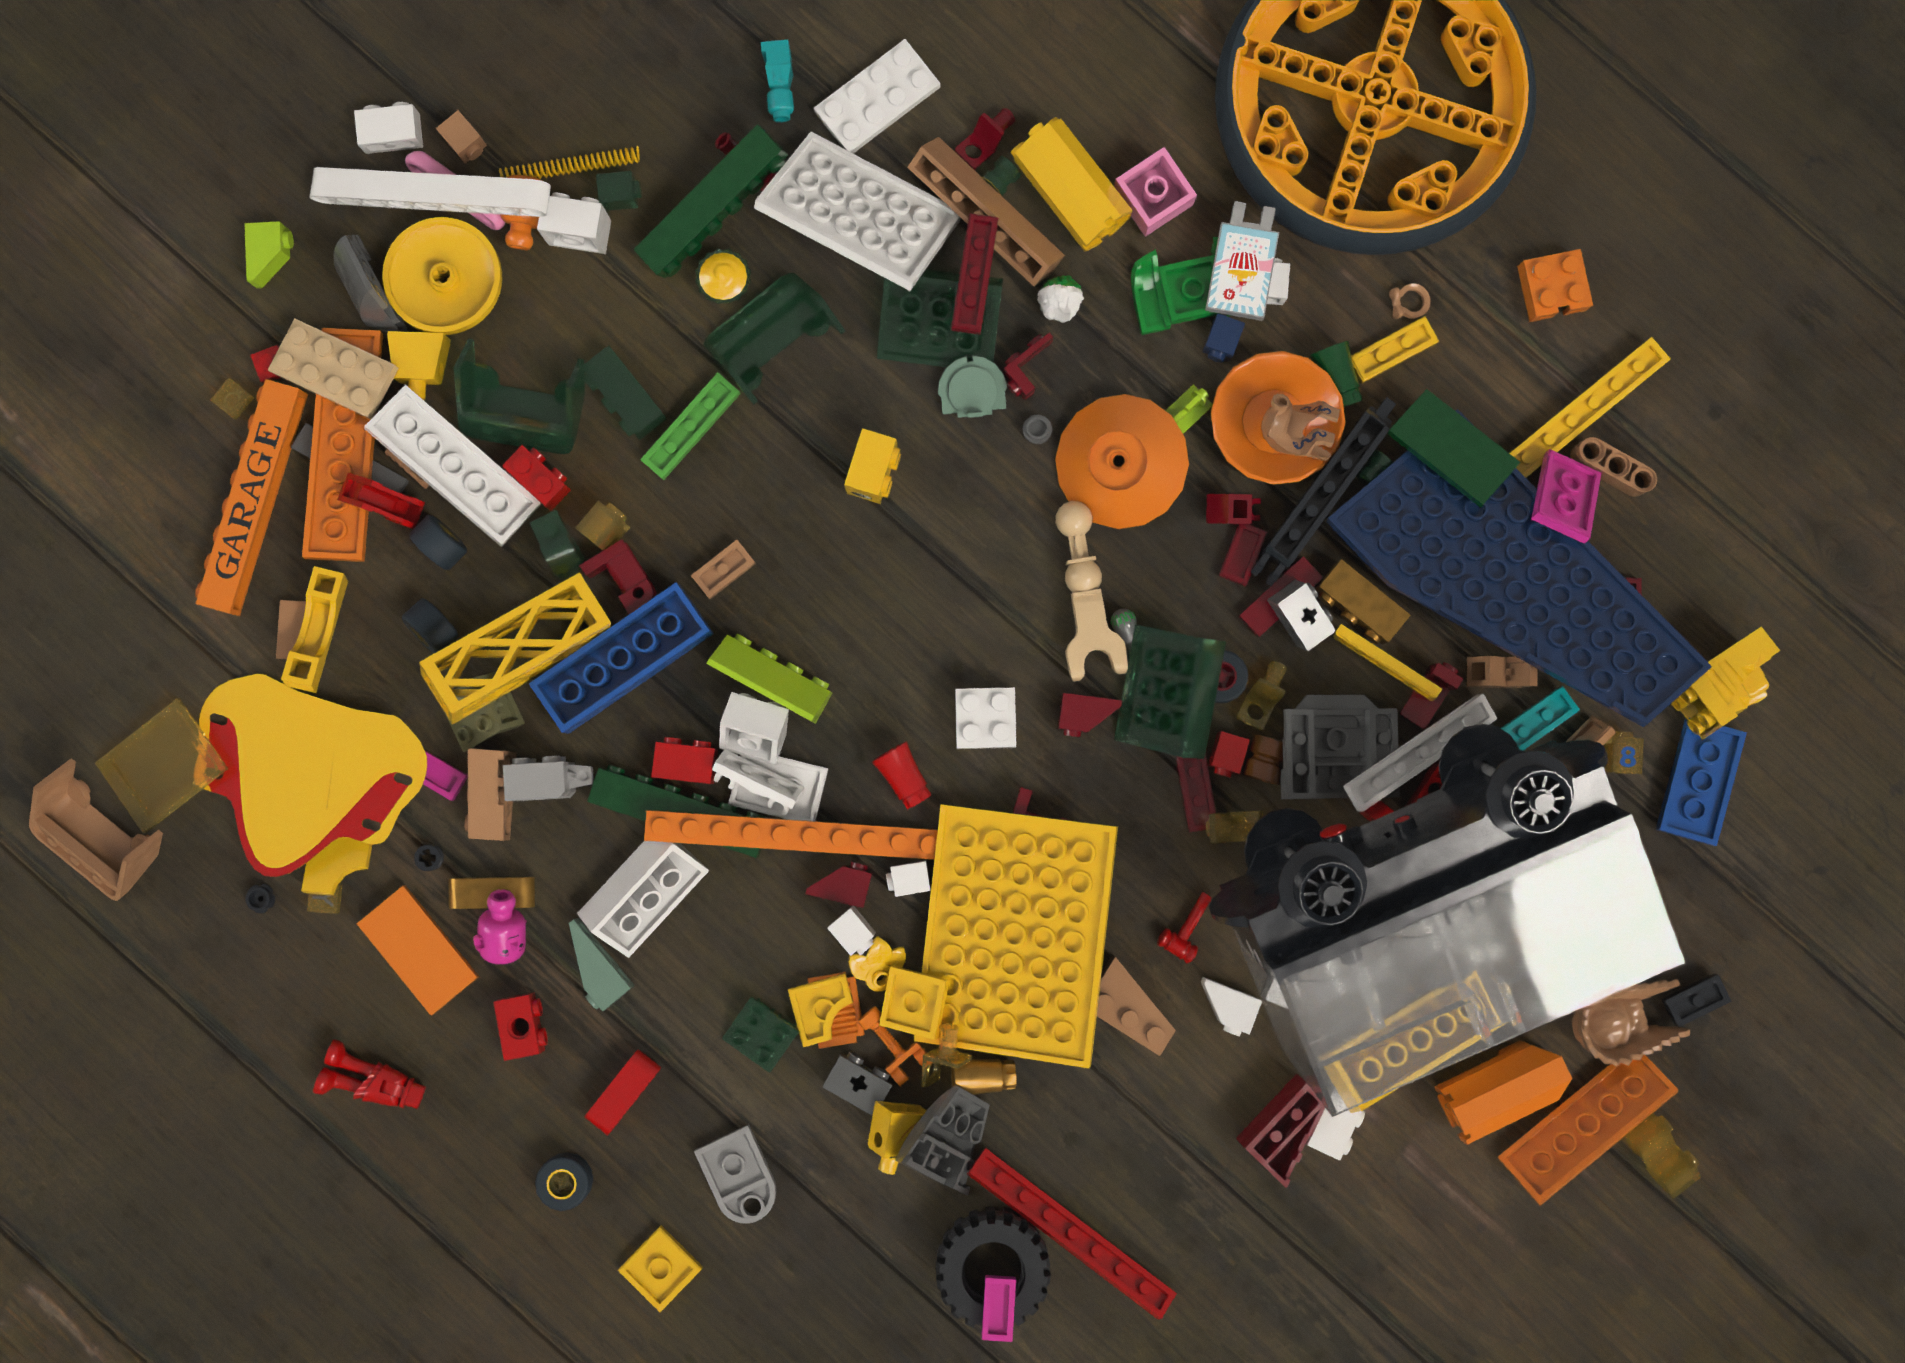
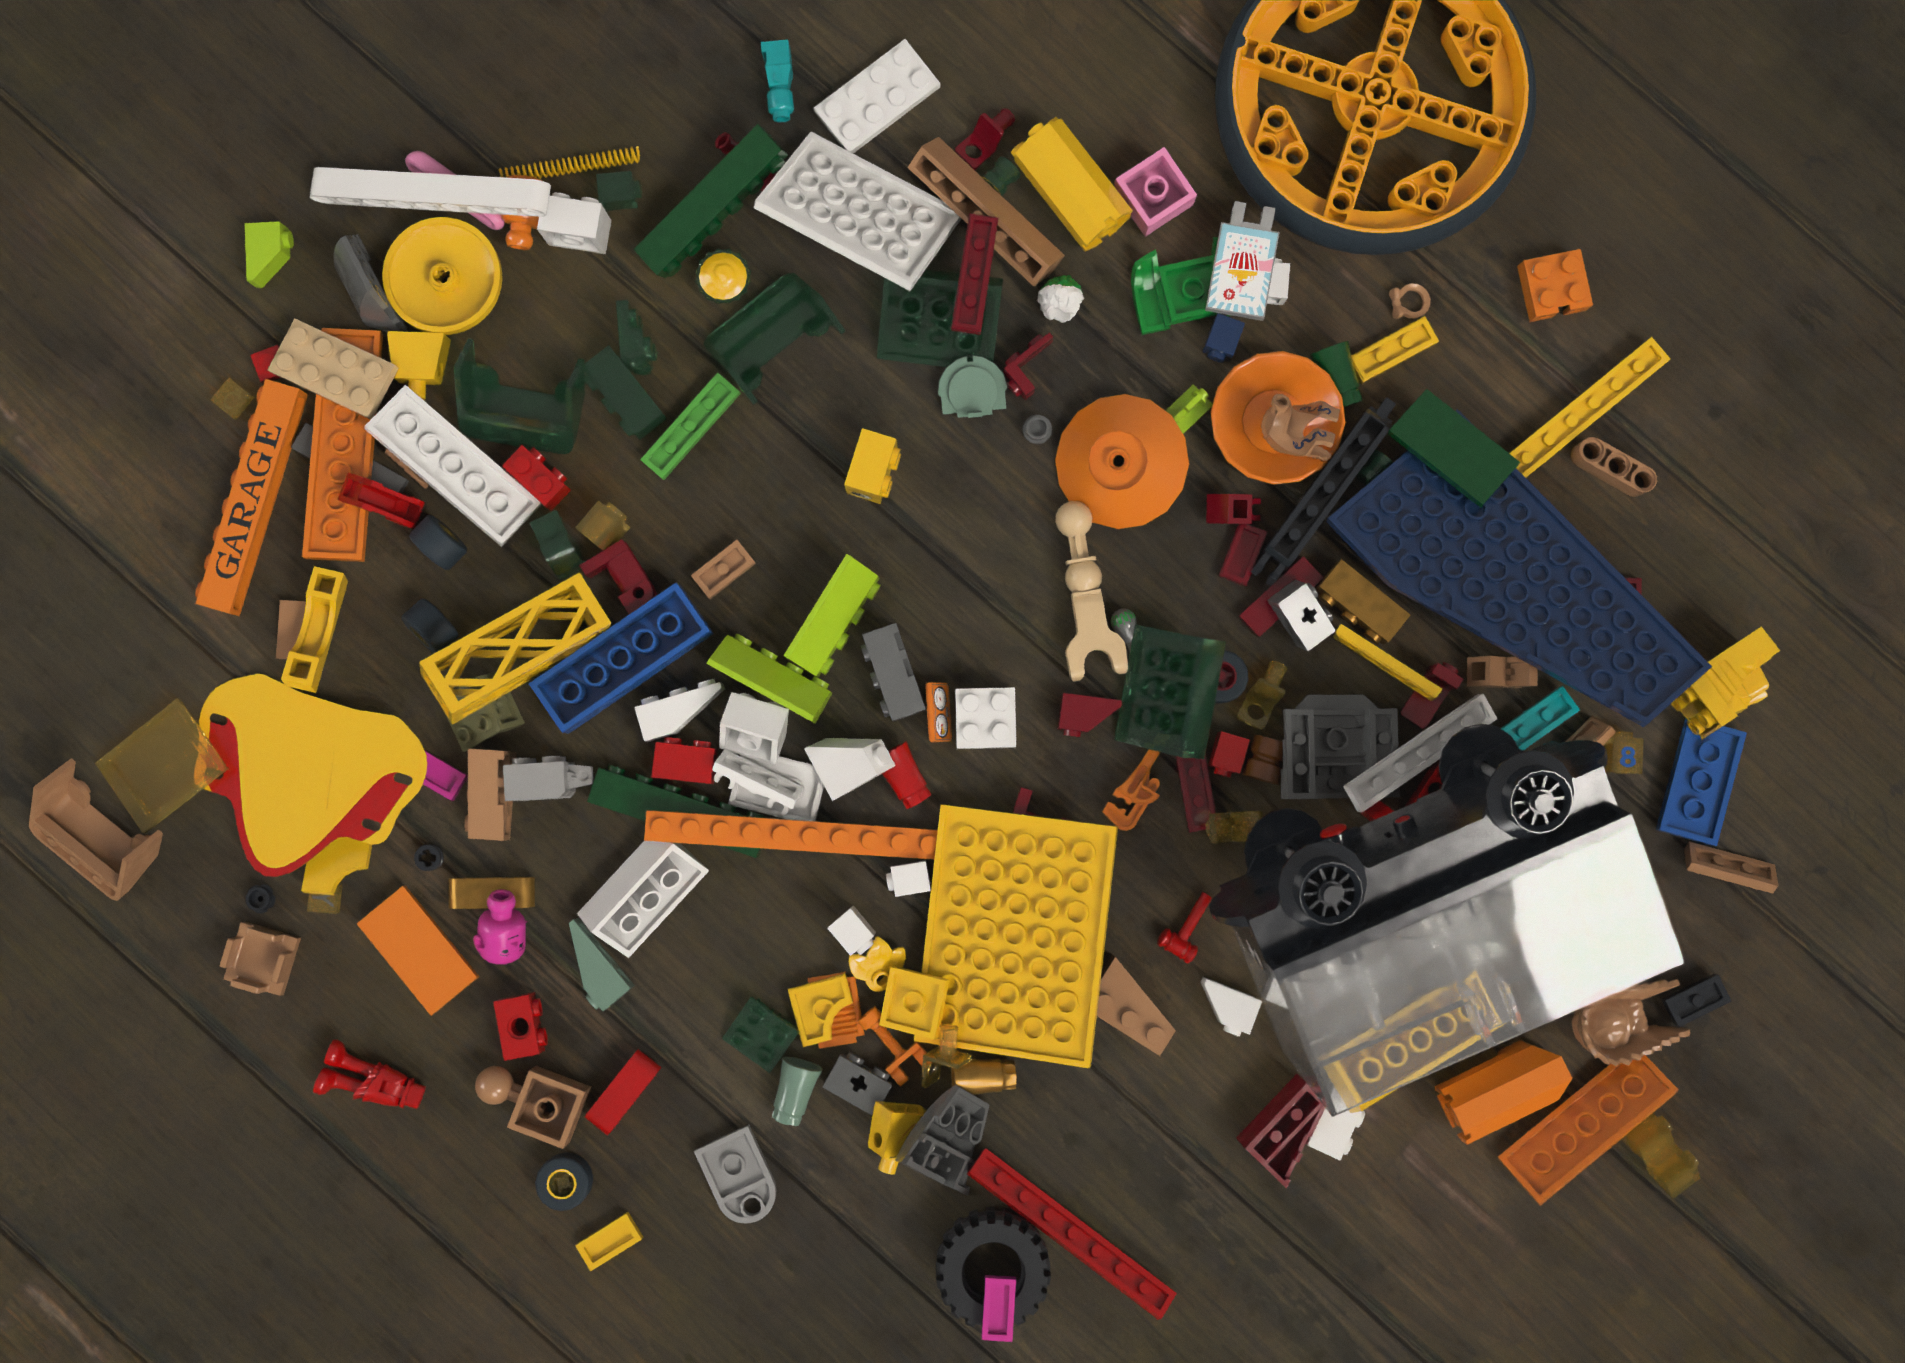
white brick [354,102,423,154] -> none
medium nougat brick [436,110,487,163] -> none
yellow tile [618,1225,703,1312] -> none
dark red slope [805,861,873,908] -> none
dark pink tile [1531,449,1602,544] -> none
none -> medium nougat panel [220,921,301,996]
none -> medium nougat brick [475,1066,591,1149]
none -> yellow tile [575,1212,643,1271]
none -> clear green plate [616,300,657,375]
none -> white slope [634,679,725,742]
none -> sand green plant [772,1057,822,1126]
none -> lime slope [783,554,881,678]
none -> white slope [804,738,896,801]
none -> dark grey wedge [860,623,926,722]
none -> slope [925,682,952,743]
none -> orange piece [1102,713,1181,831]
none -> medium nougat plate [1684,842,1778,893]

